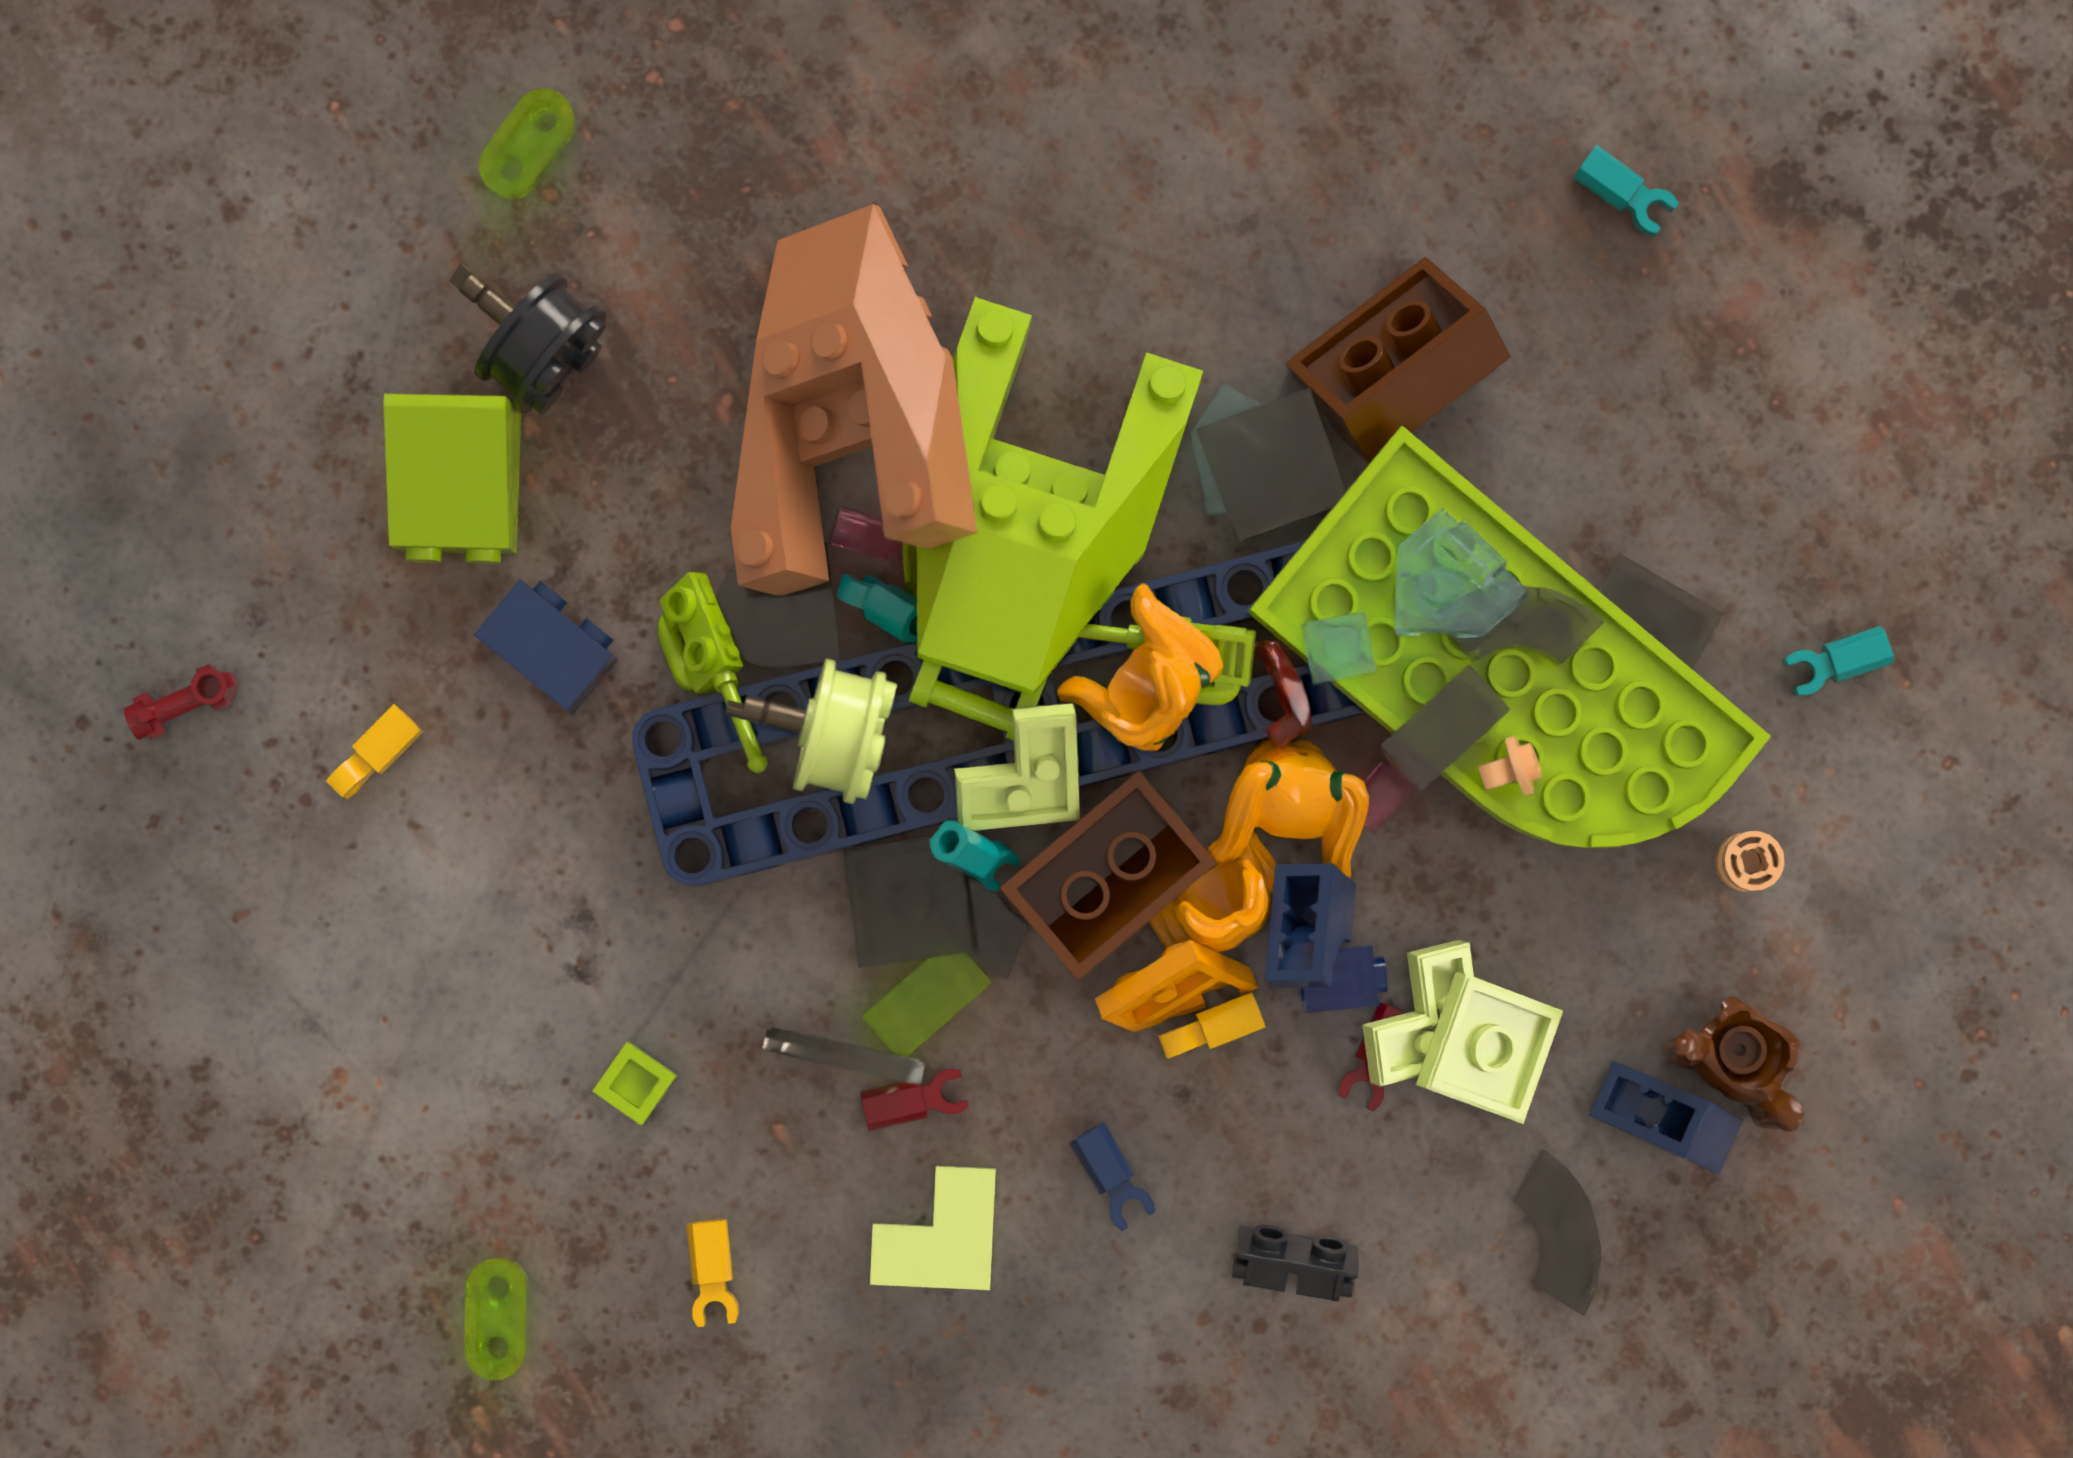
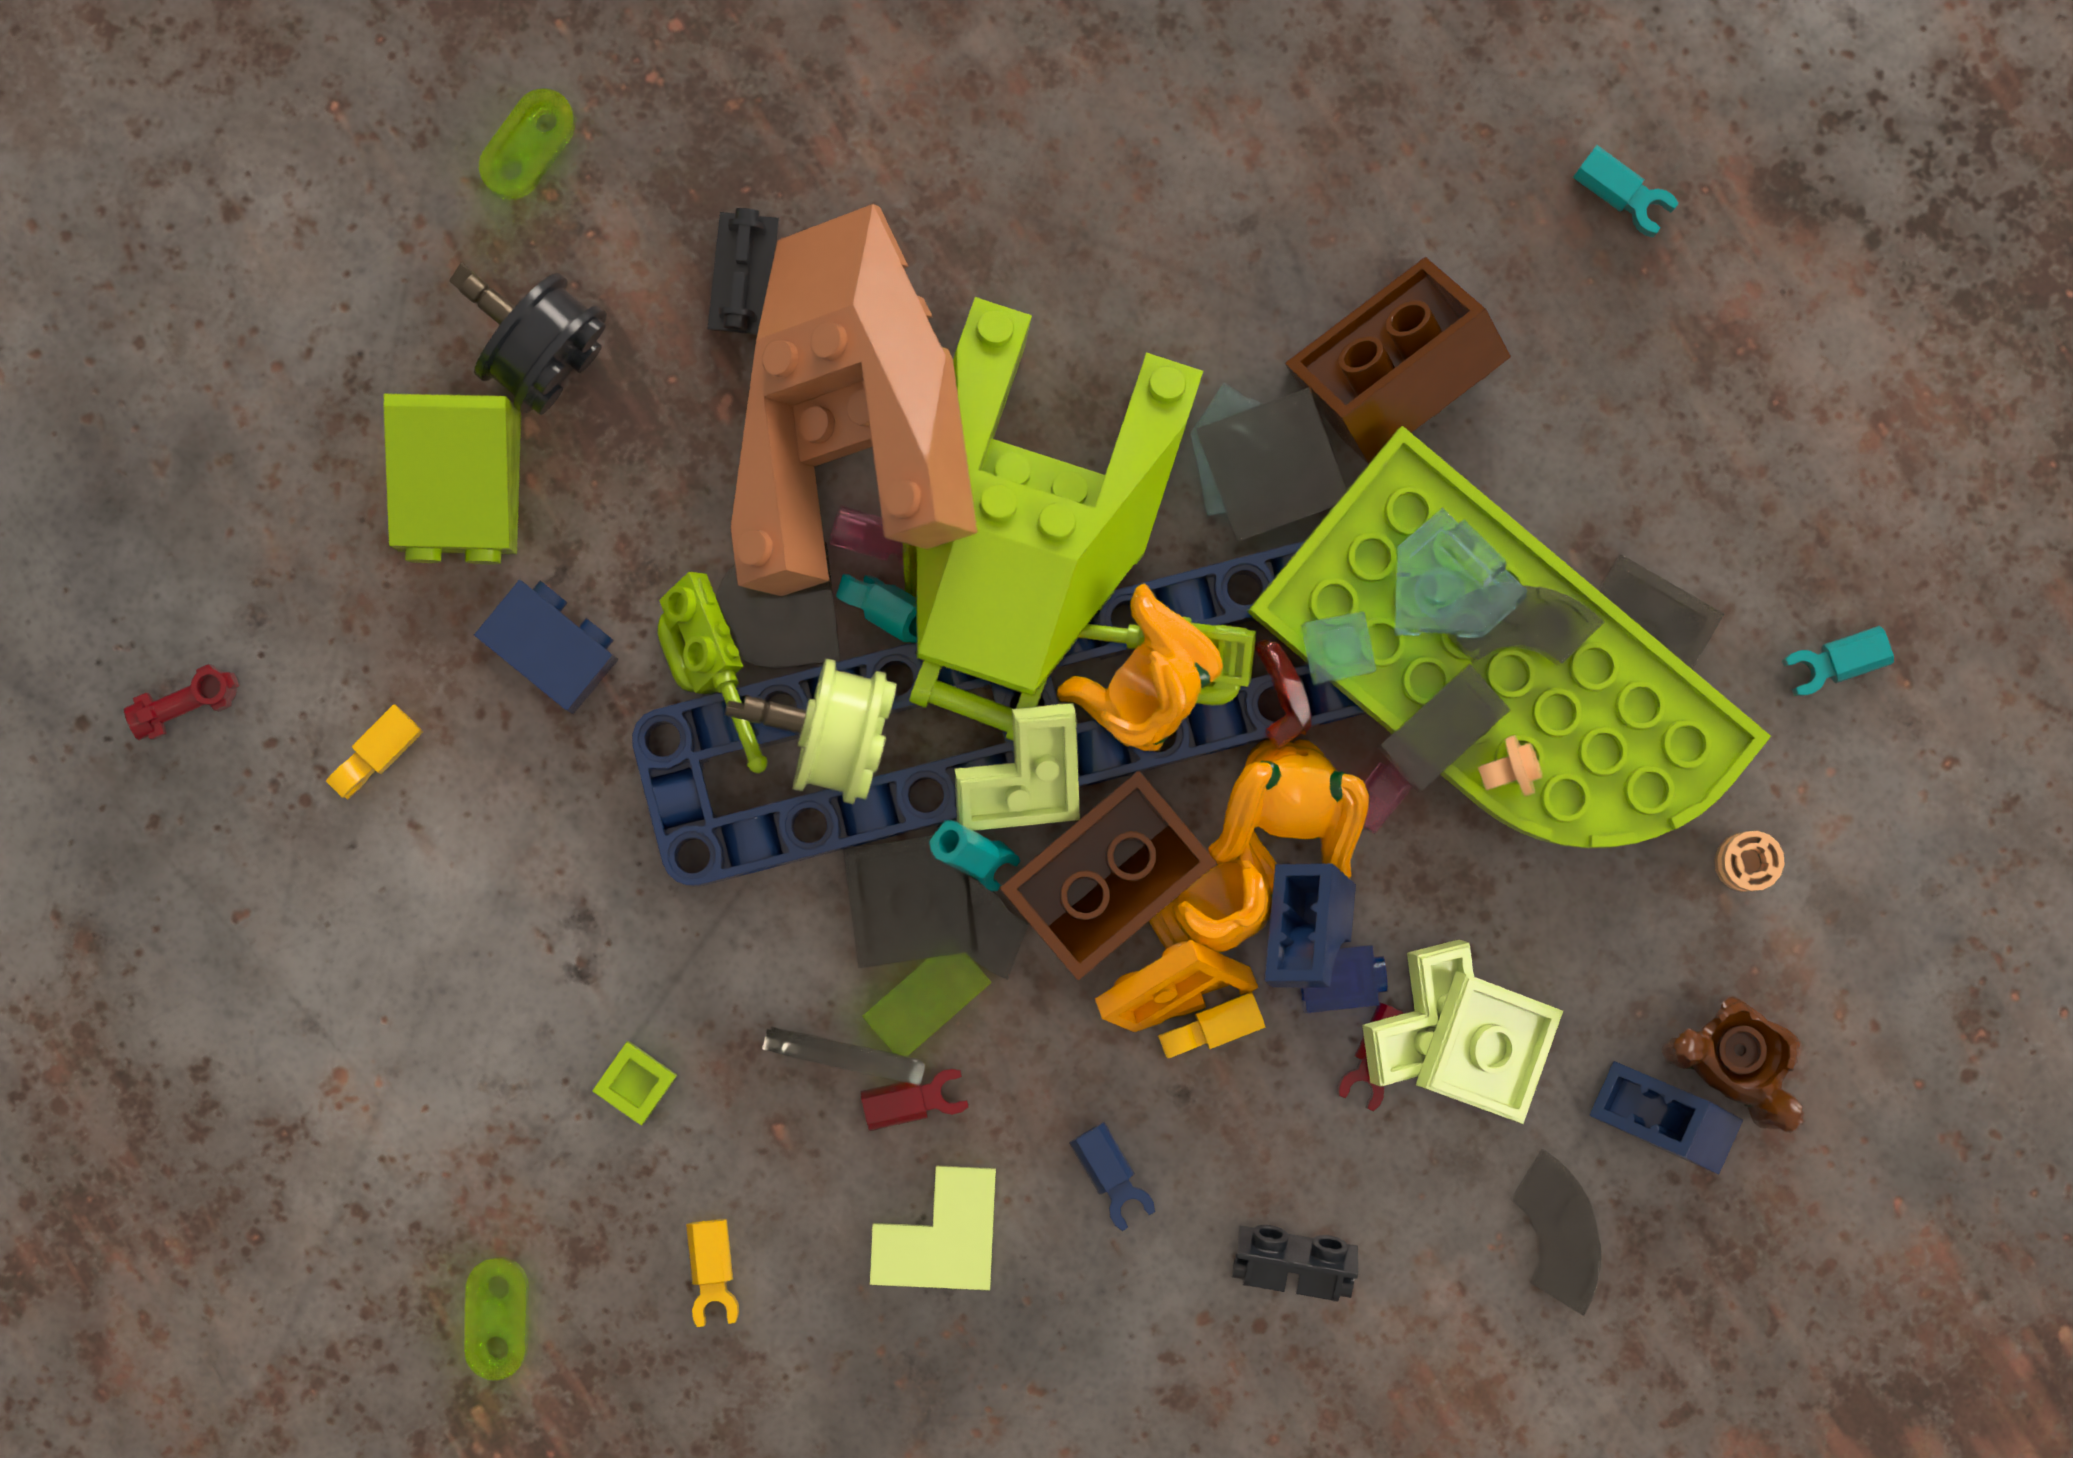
none -> black hinge [707,208,779,335]

